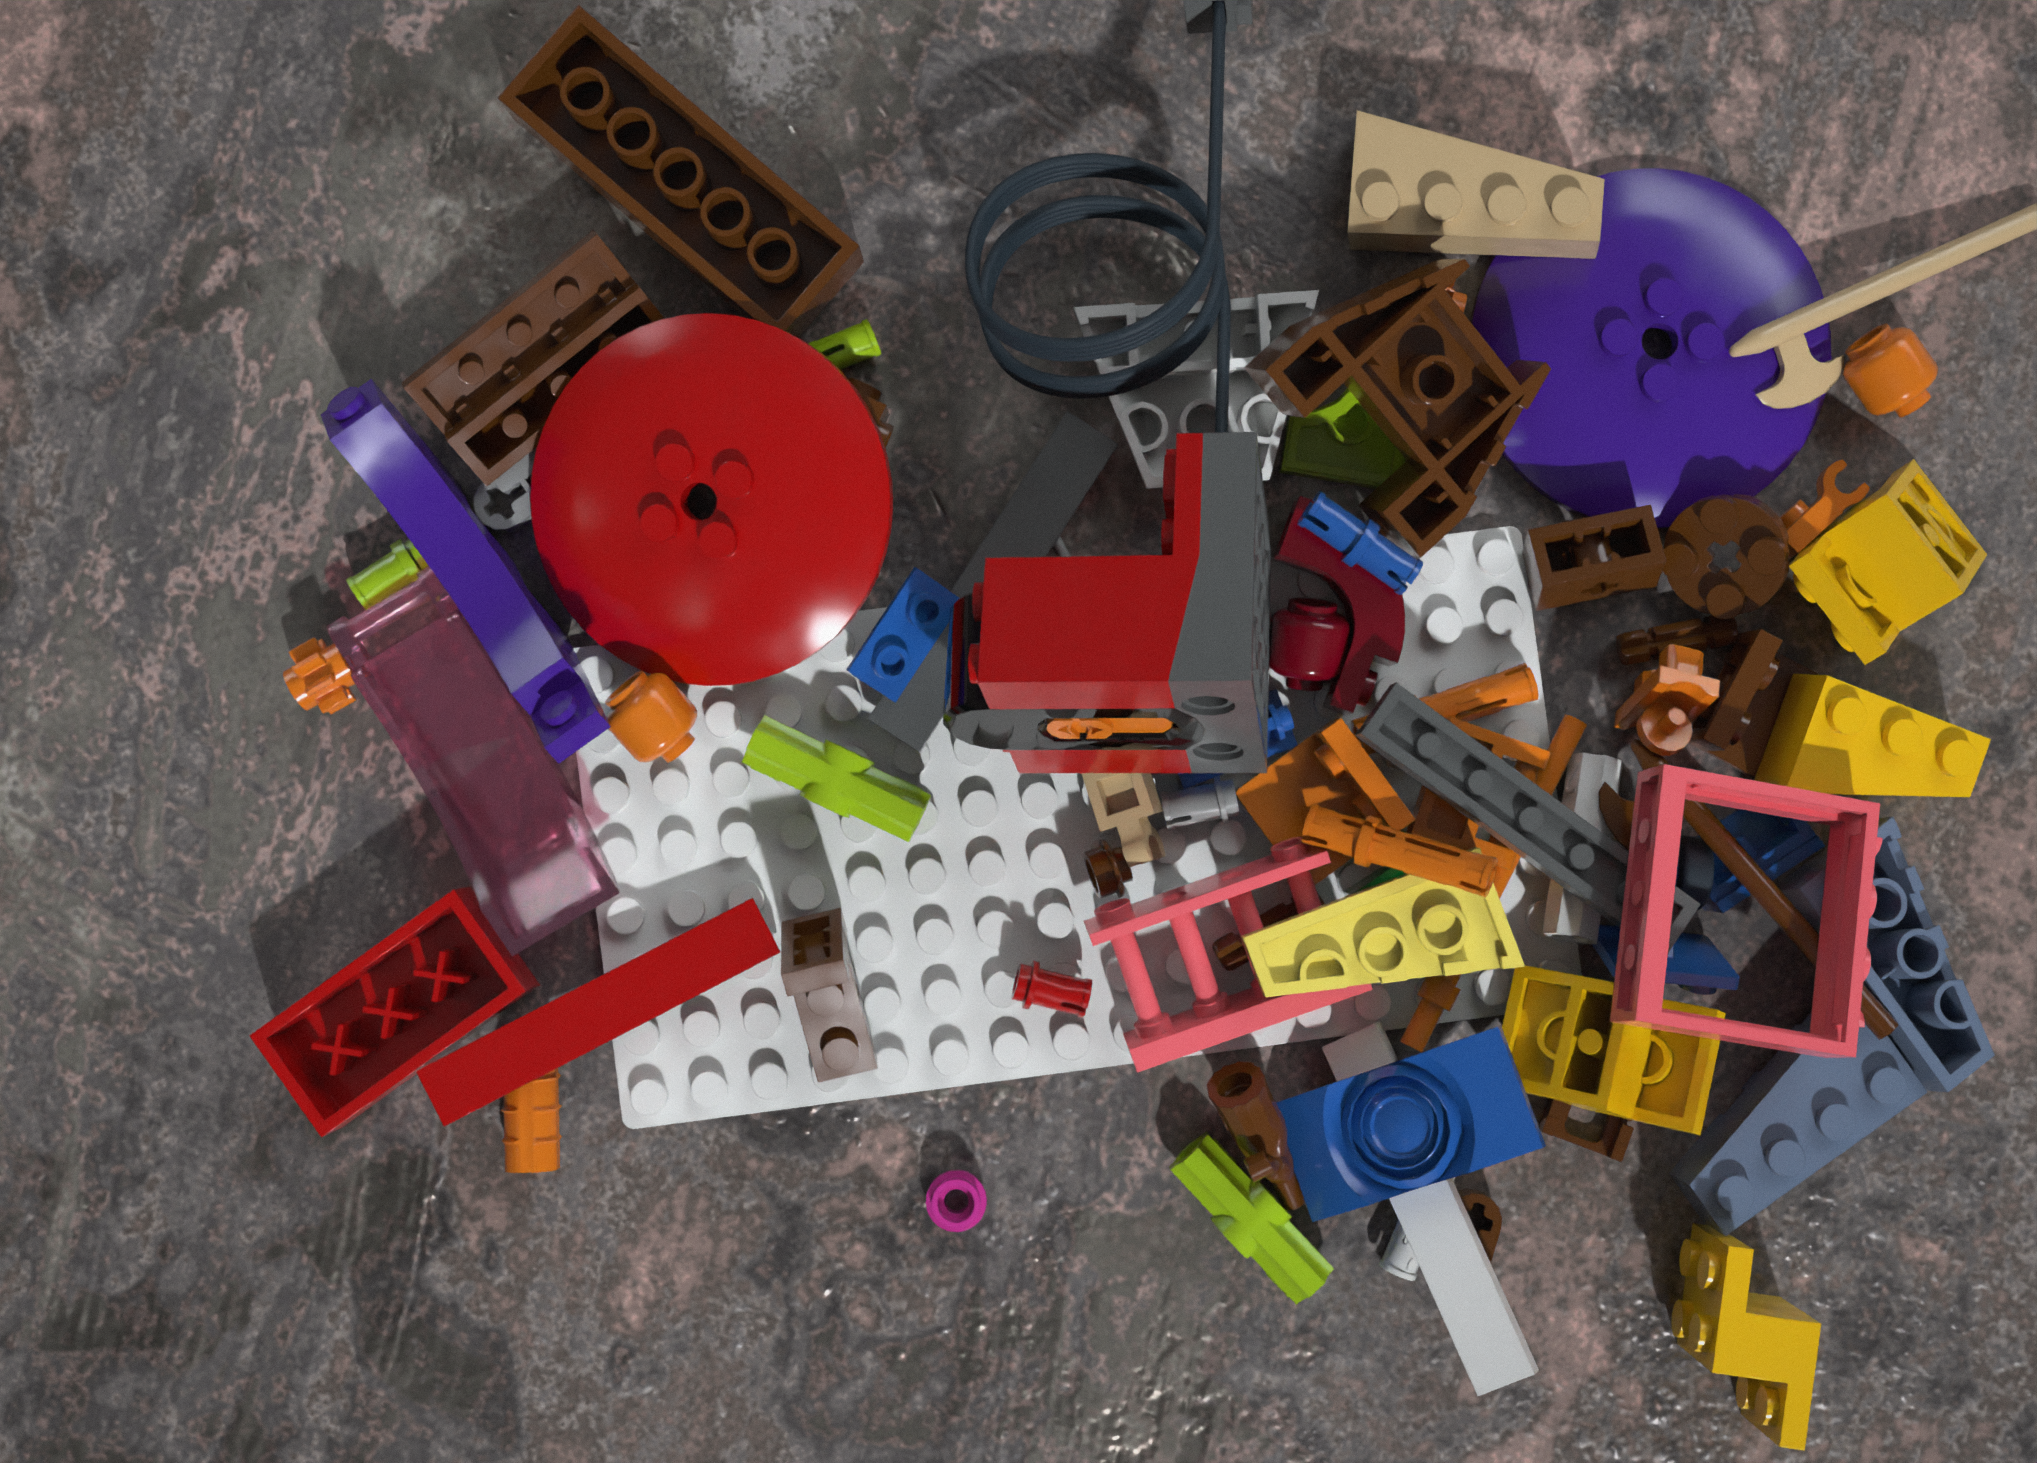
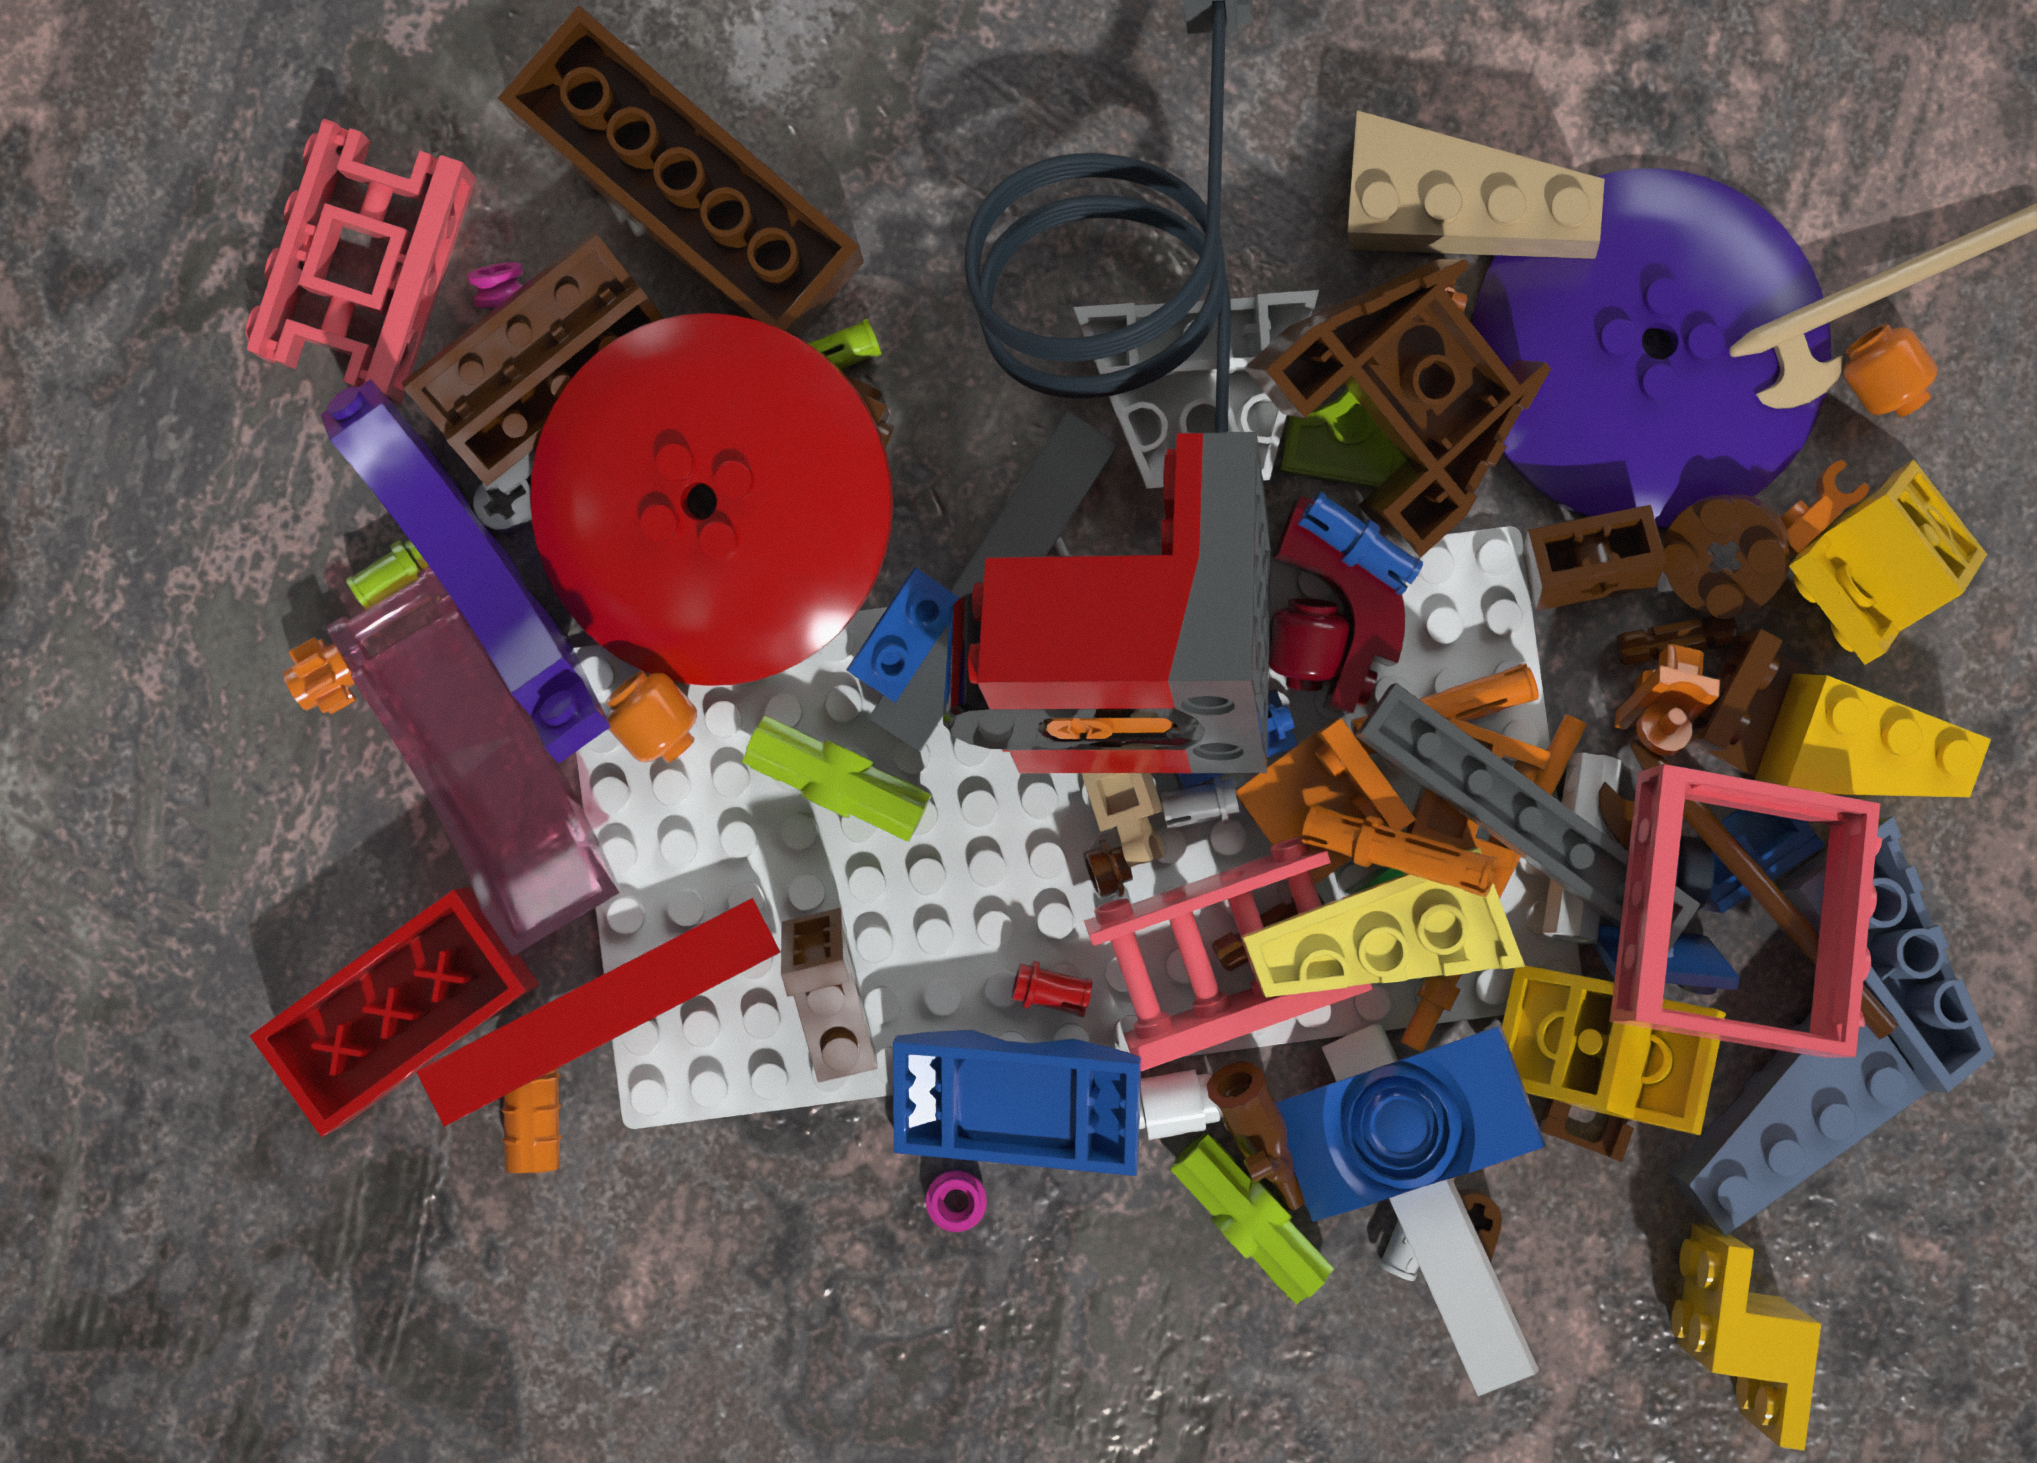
none -> coral fence [245,119,476,405]
none -> dark pink bush [467,262,523,308]
none -> blue slope [893,1030,1141,1176]
none -> white brick [1139,1069,1220,1140]

